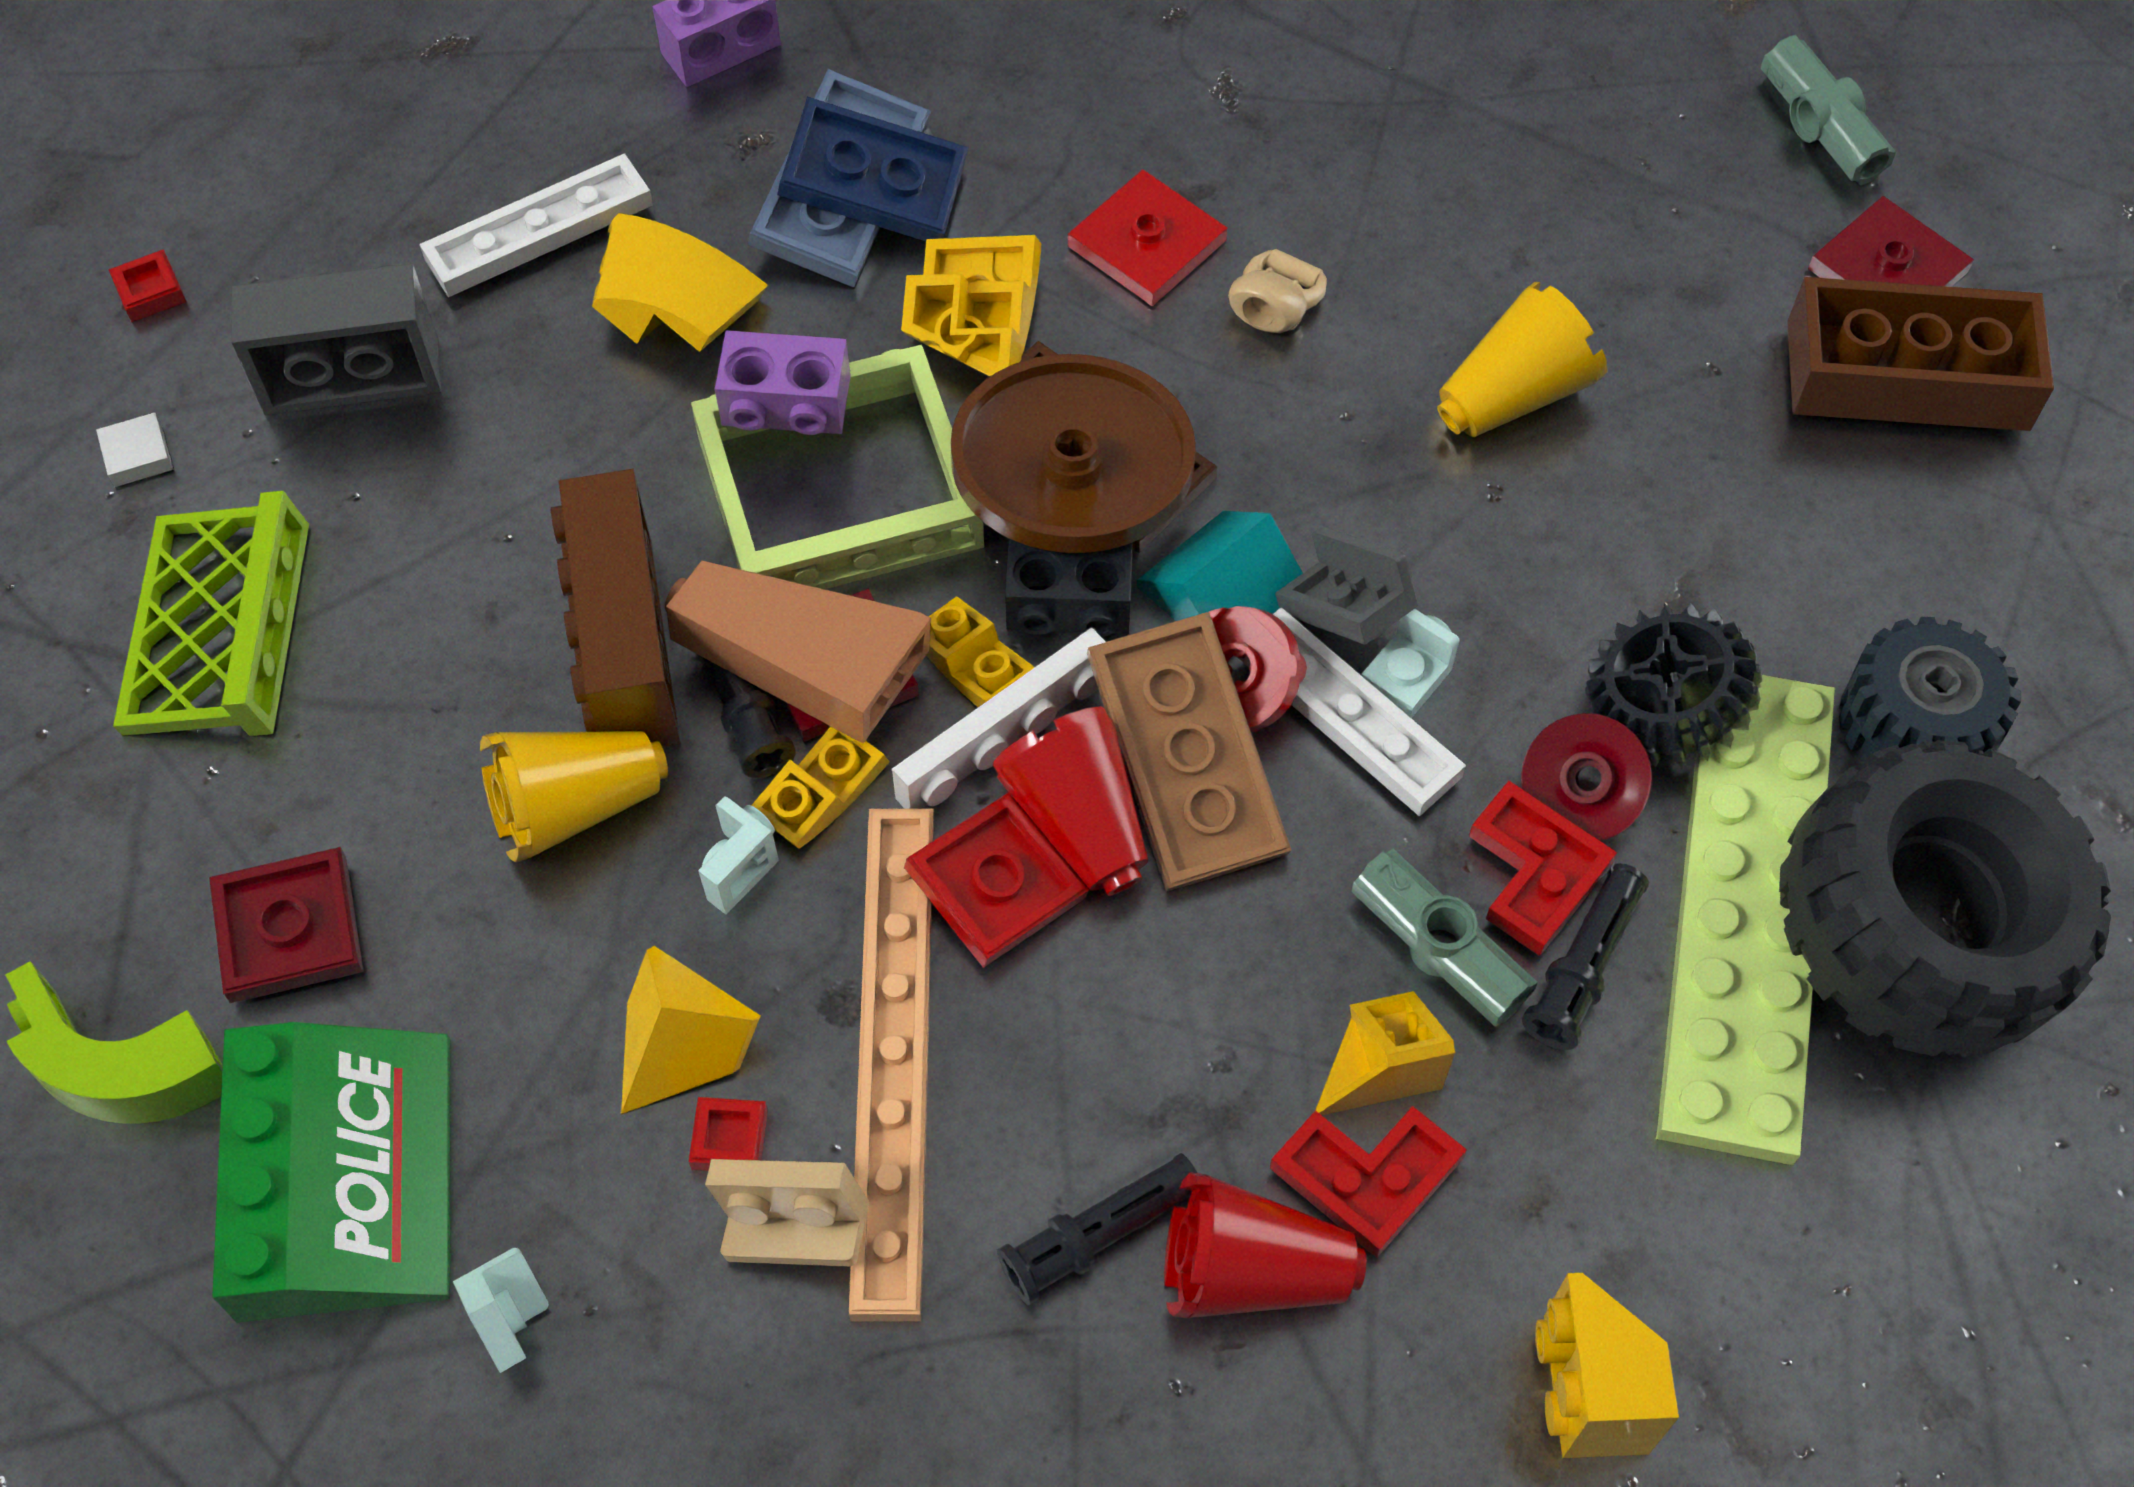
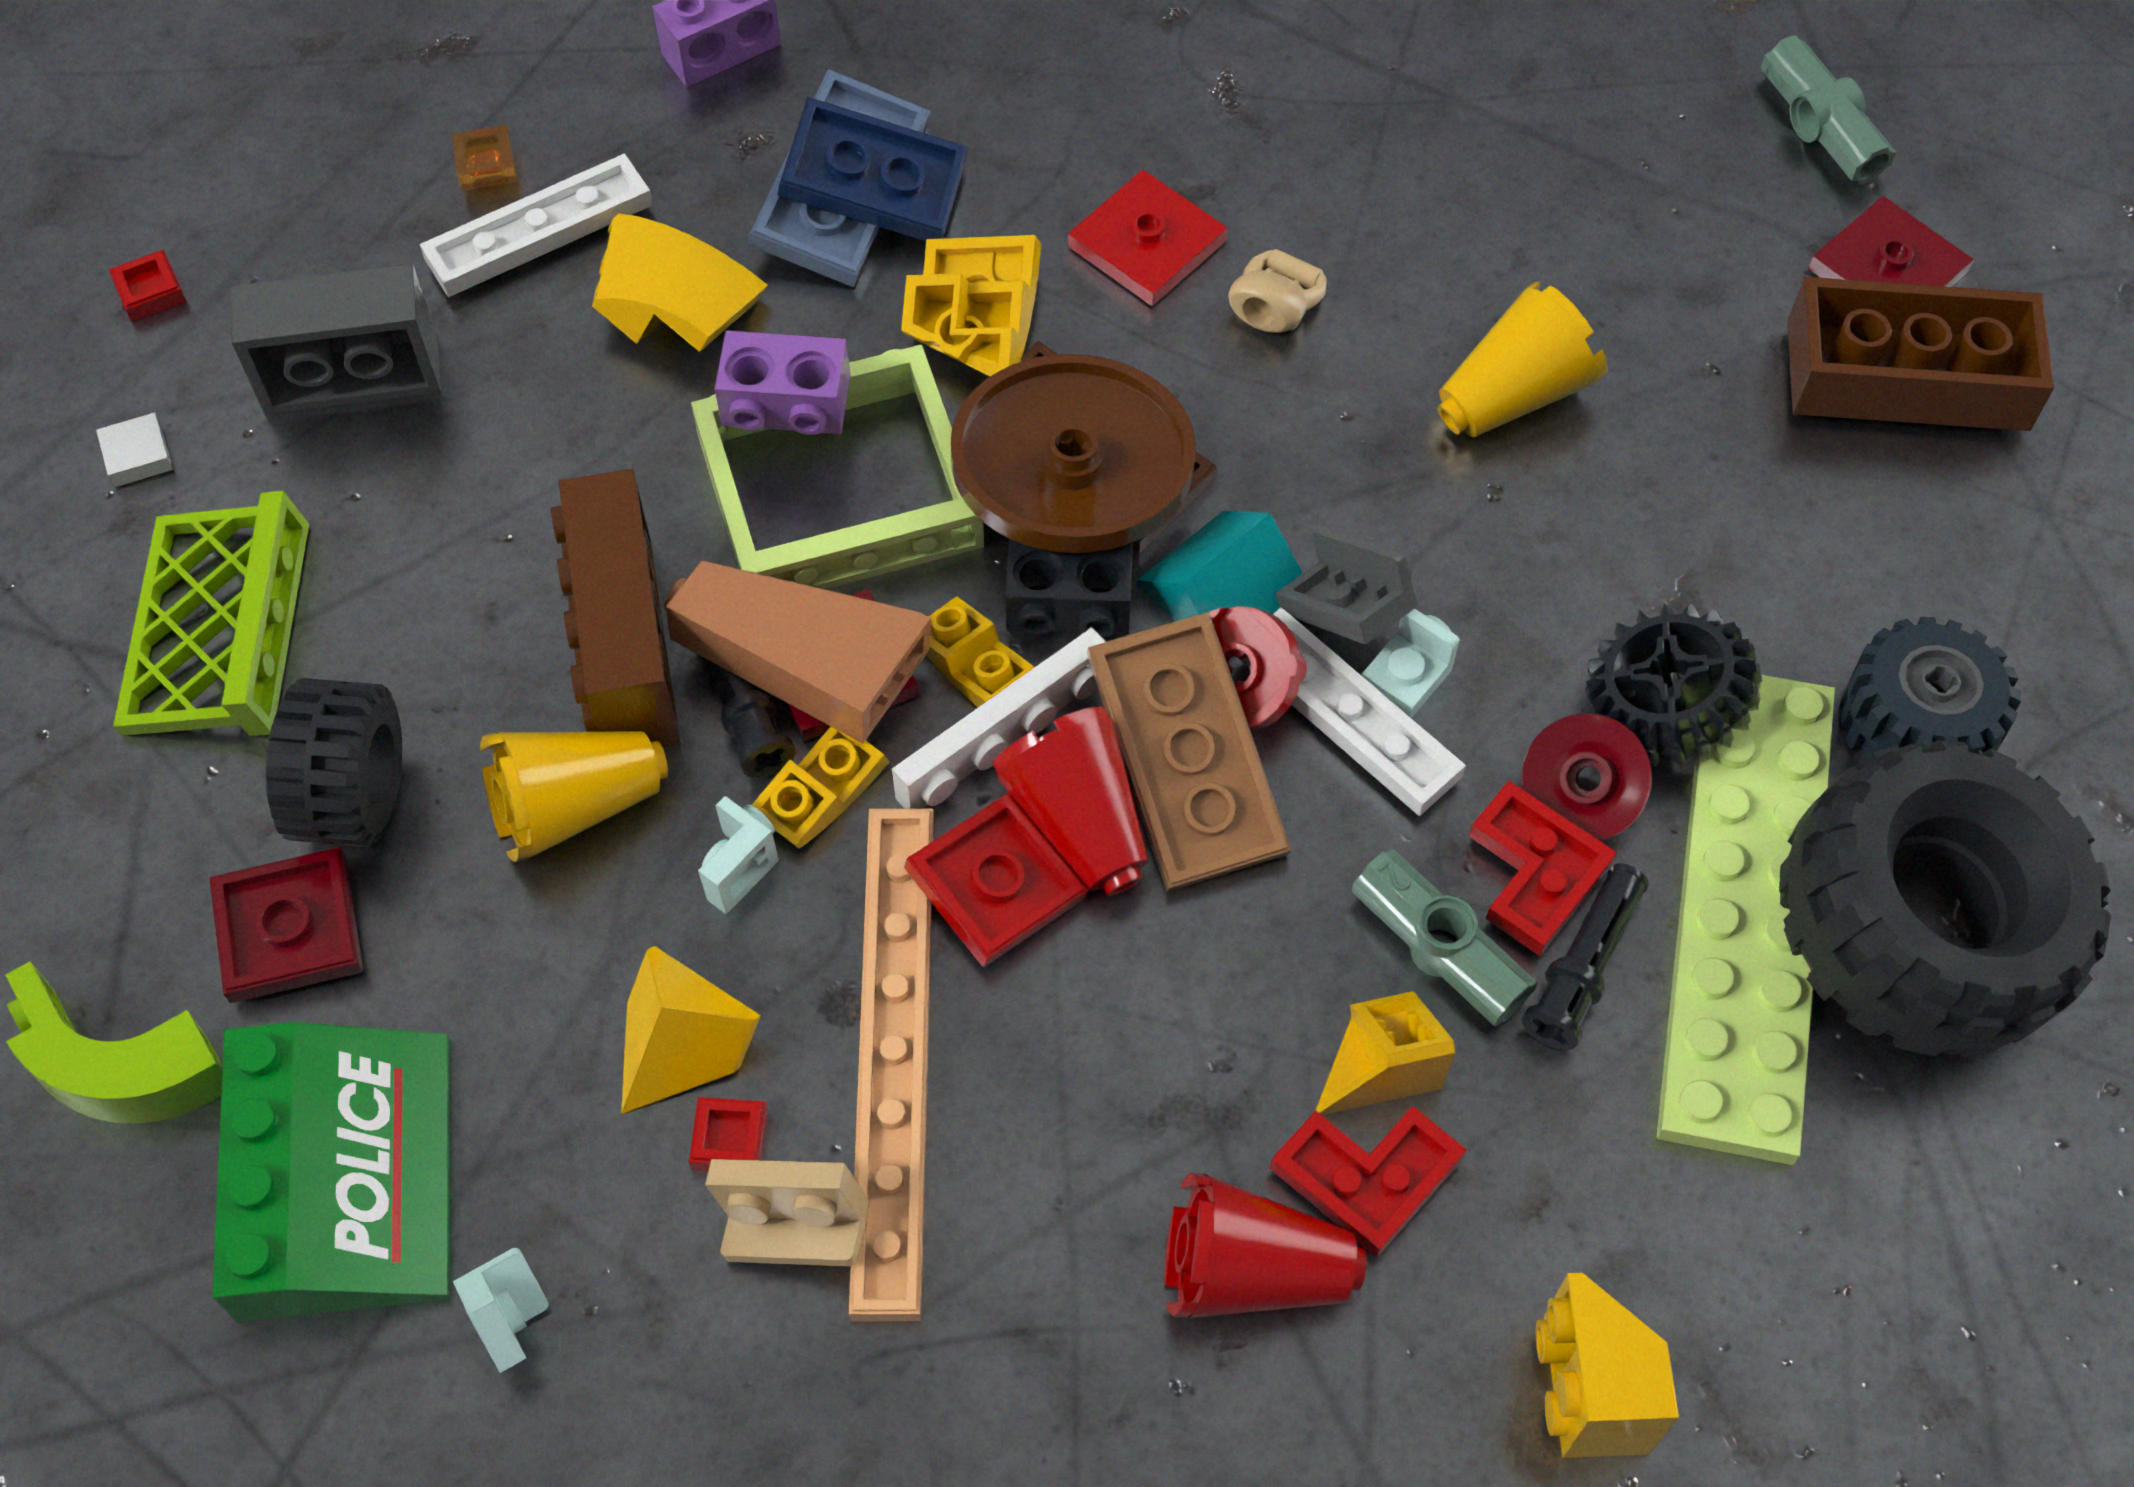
black pin [997,1153,1197,1305] -> none
none -> black tyre [265,678,402,847]
none -> clear orange plate [452,125,517,190]

